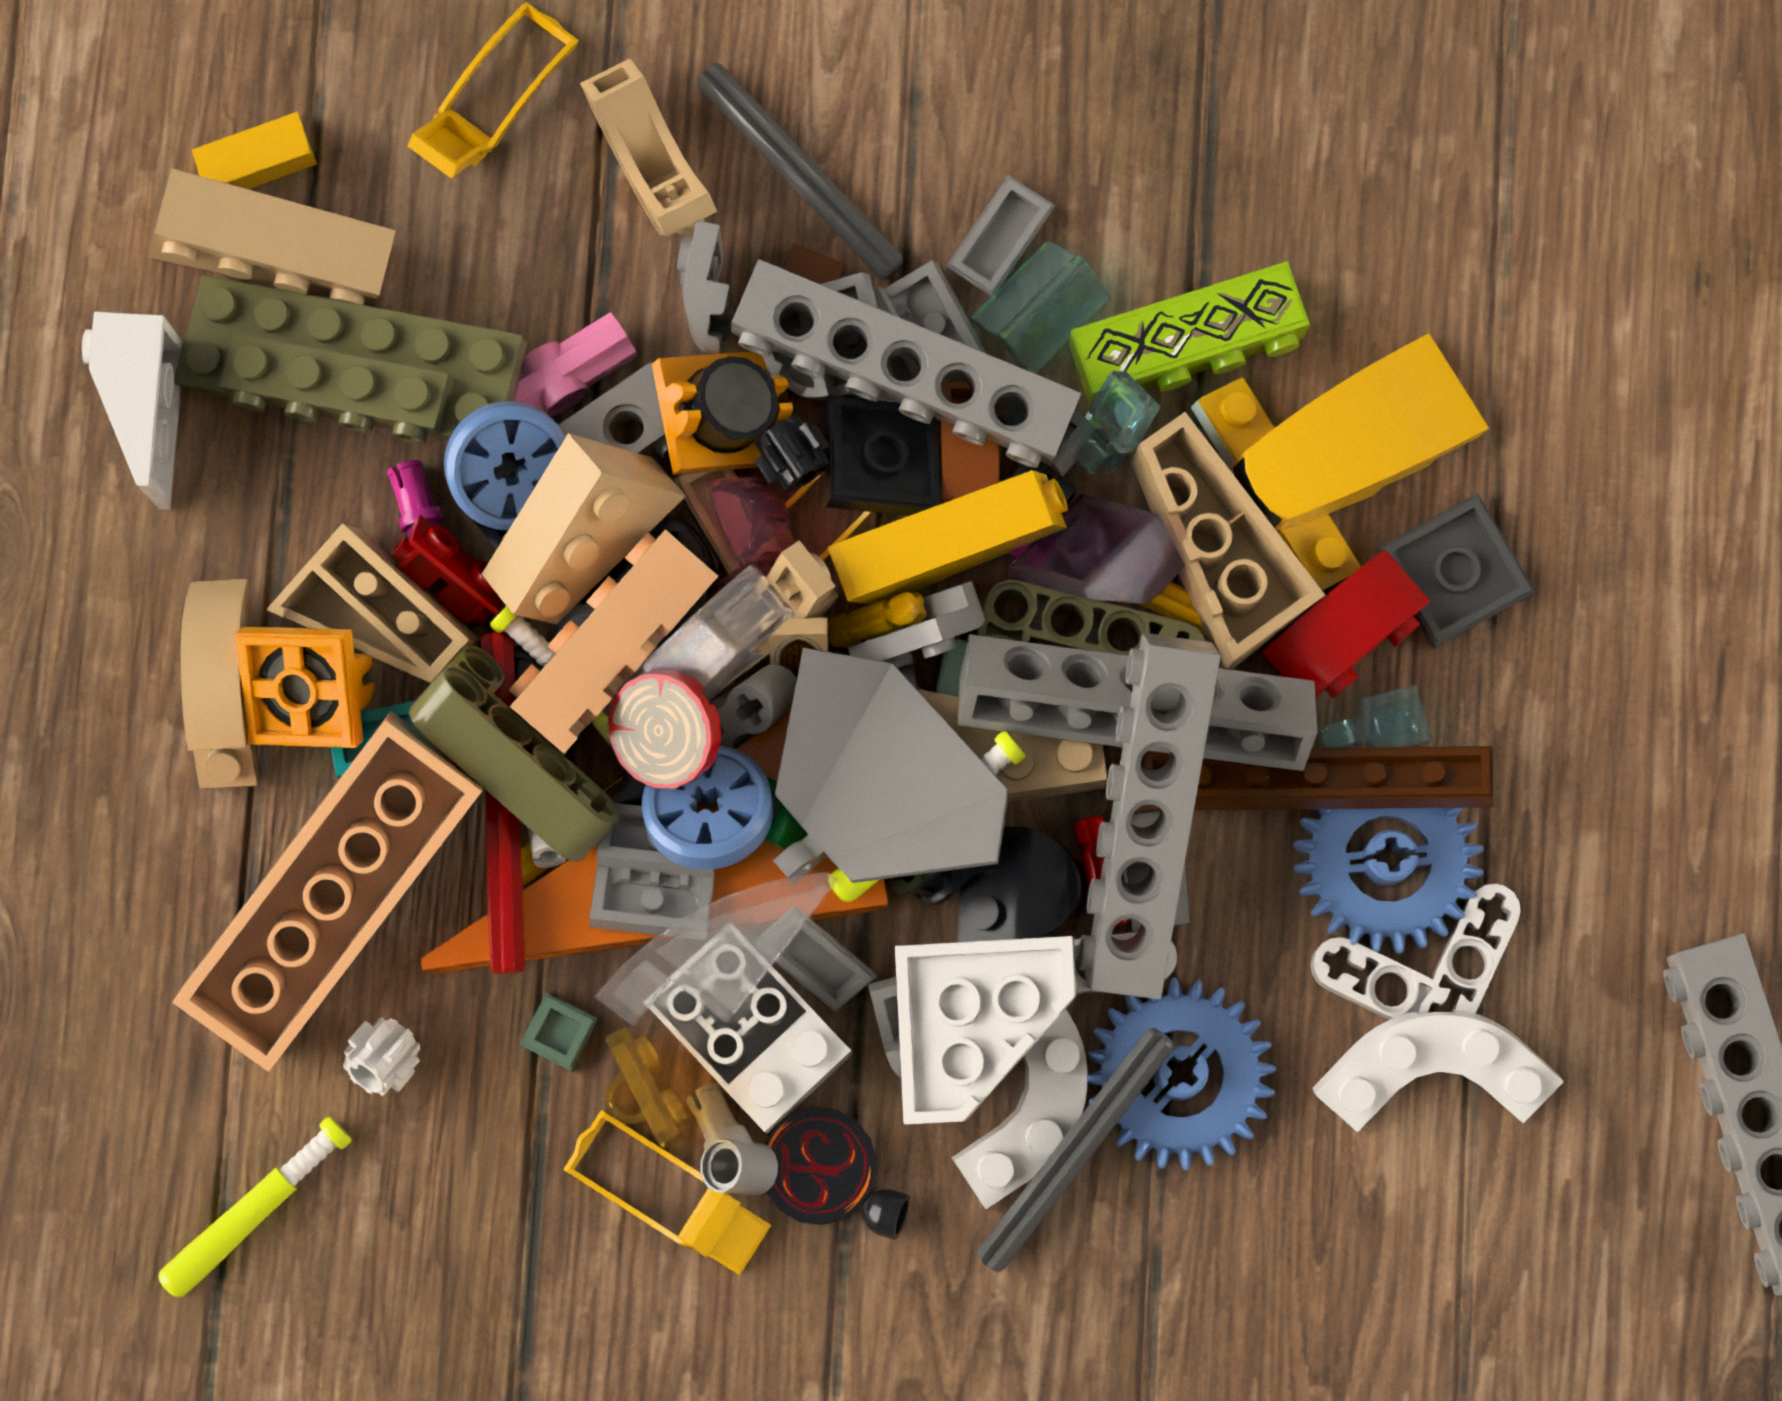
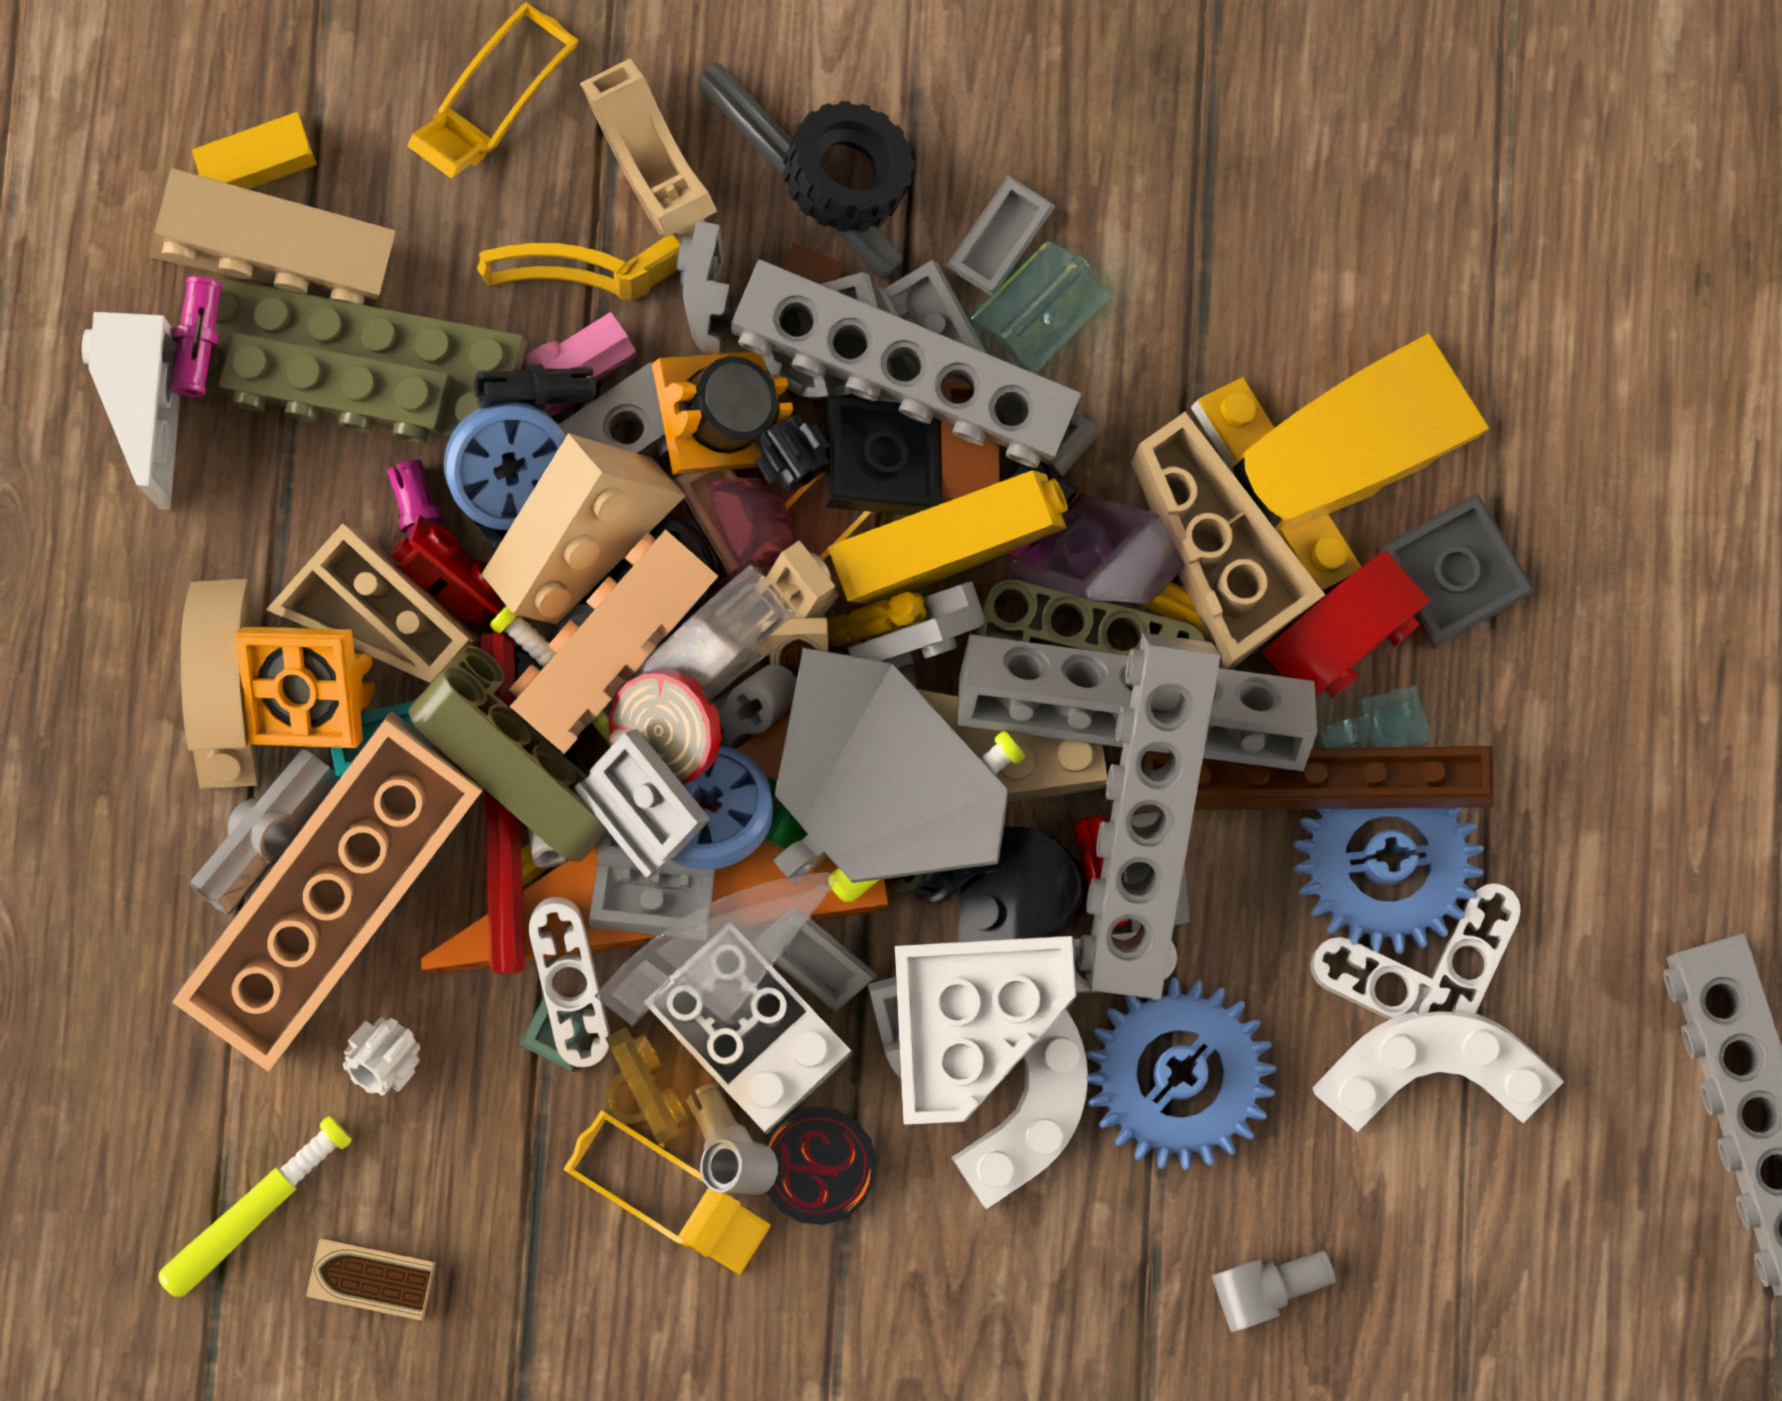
black hinge [862,1189,910,1240] -> none
sand green tile [935,639,967,697] -> none
dark grey axle [977,1028,1175,1272] -> none
lime brick [1068,261,1310,409] -> none
clear light blue plate [1077,371,1161,474] -> none
none -> dark pink pin [168,276,223,397]
none -> light grey piece [190,749,339,916]
none -> tile [306,1238,436,1321]
none -> black pin [474,364,596,410]
none -> yellow piece [477,234,681,301]
none -> white beam [529,897,610,1067]
none -> plate [574,729,710,878]
none -> black tyre [783,101,915,233]
none -> light grey pin [1211,1251,1335,1332]

